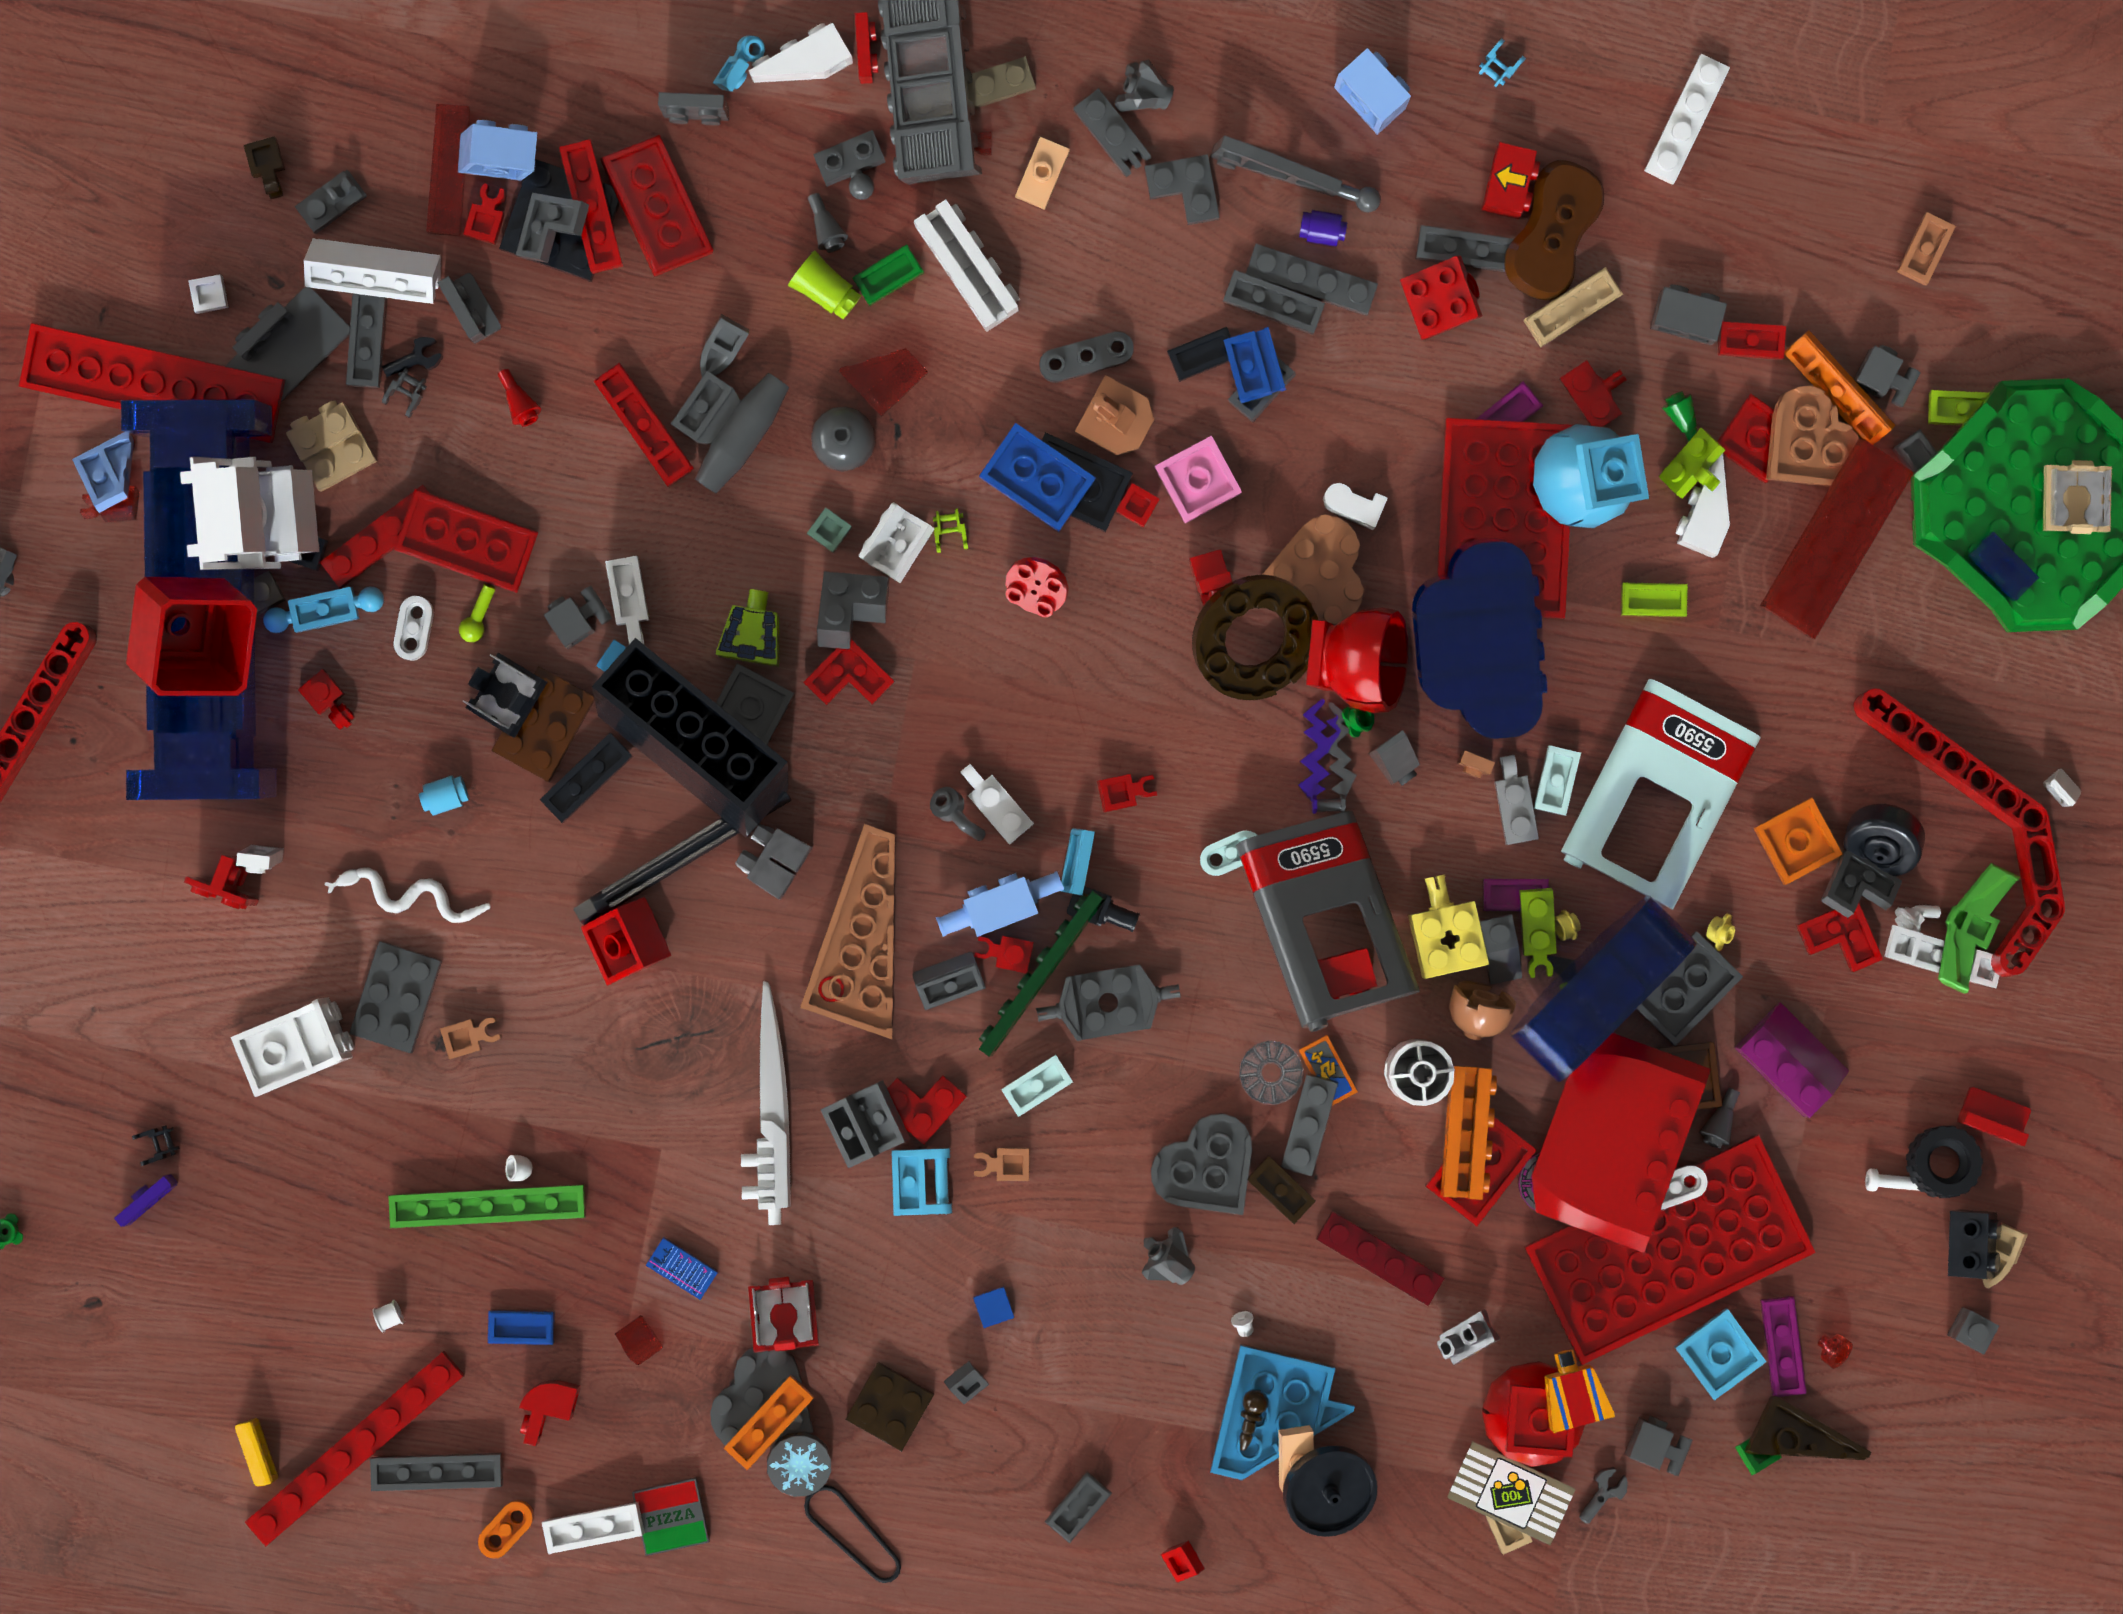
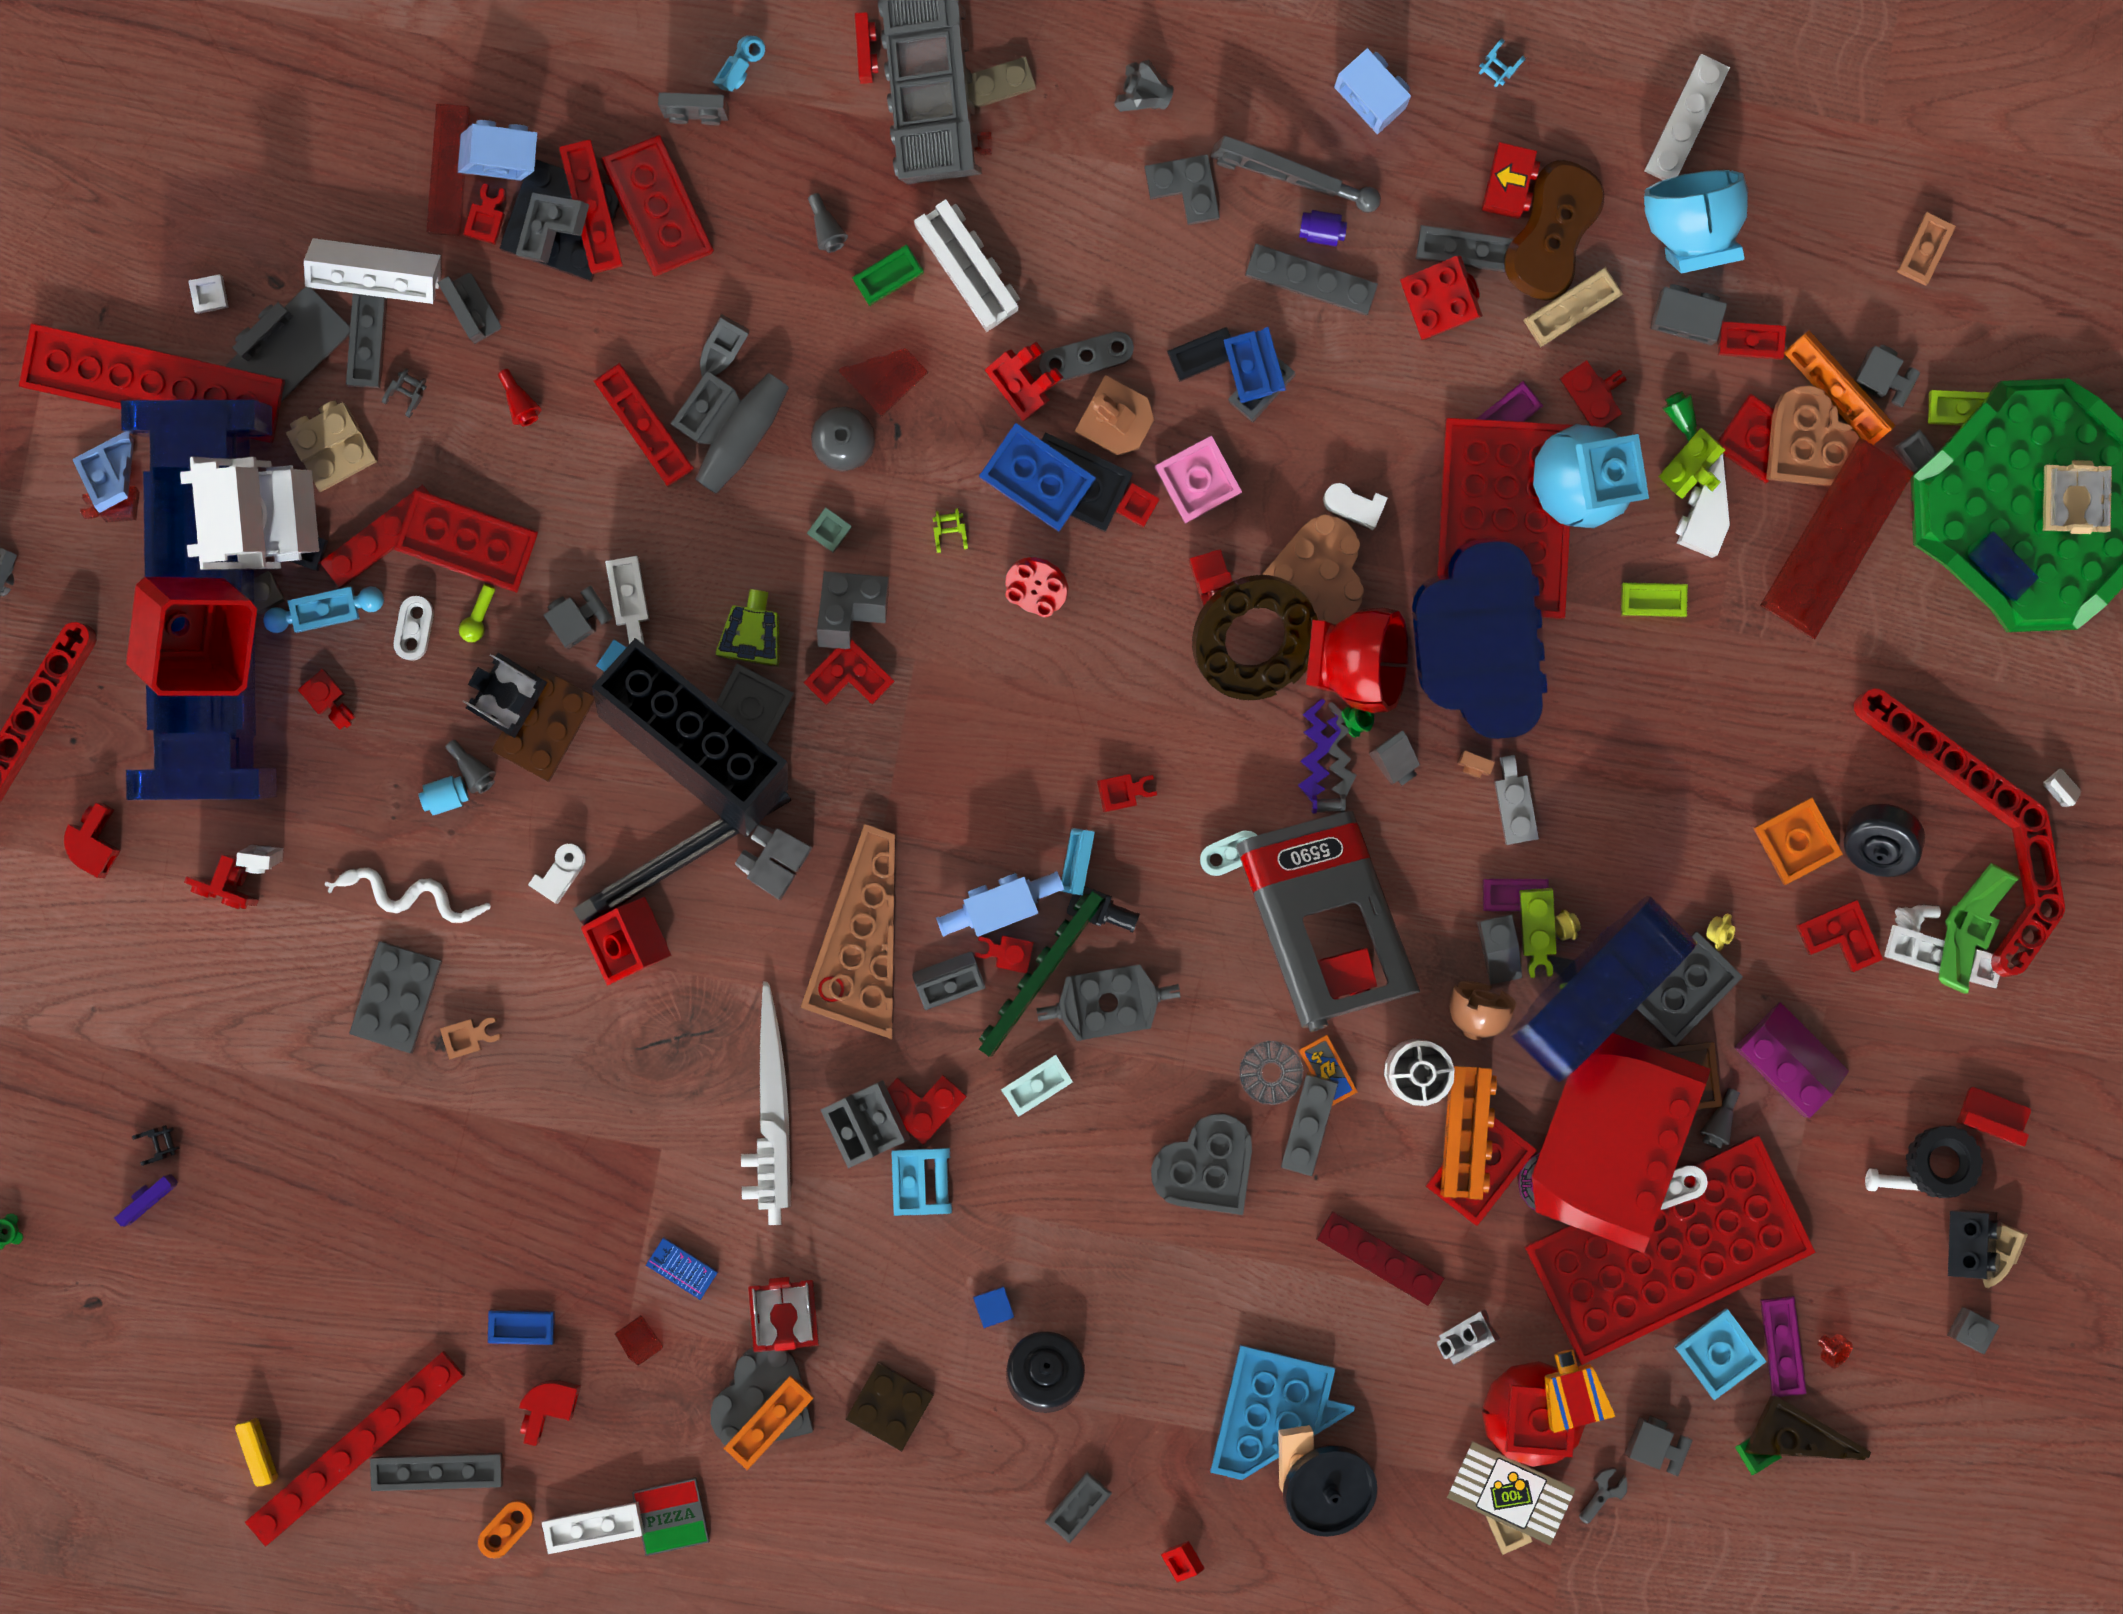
white bracket [231,997,354,1097] -> none
dark brown plate [244,136,285,199] -> none
dark grey plate [295,170,367,234] -> none
white axle [372,1300,404,1332] -> none
black bar [382,337,443,377] -> none
bright green plate [388,1184,586,1228] -> none
white hinge [505,1155,533,1181] -> none
black plate [540,733,633,823] -> none
white slope [748,23,853,83] -> none
dark grey tile [767,1432,831,1497] -> none
lime plant [787,250,861,319] -> none
black piece [804,1485,901,1583] -> none
dark grey plate [813,130,886,200] -> none
white bracket [859,502,934,583] -> none
dark grey plate [930,787,986,841] -> none
dark grey plate [944,1361,989,1404] -> none
white plate [960,764,1034,845] -> none
nougat plate [974,1148,1029,1181] -> none
light nougat plate [1015,137,1070,210] -> none
dark grey hinge [1073,88,1152,177] -> none
dark grey rock [1142,1227,1195,1285] -> none
dark grey plate [1223,270,1325,335] -> none
white piece [1231,1311,1254,1337] -> none
dark brown bar [1240,1389,1268,1451] -> none
dark brown plate [1247,1155,1316,1224] -> none
light yellow brick [1408,874,1489,979] -> none
light aqua plate [1533,745,1581,816] -> none
light aqua piece [1561,679,1761,910] -> none
dark grey plate [1821,850,1902,918] -> none
none -> red brick [64,802,121,878]
none -> dark grey cone [445,740,496,794]
none -> white leg [528,844,586,904]
none -> red plate [985,341,1064,421]
none -> black wheel [1006,1331,1085,1413]
none -> medium azure plate [1644,170,1748,273]

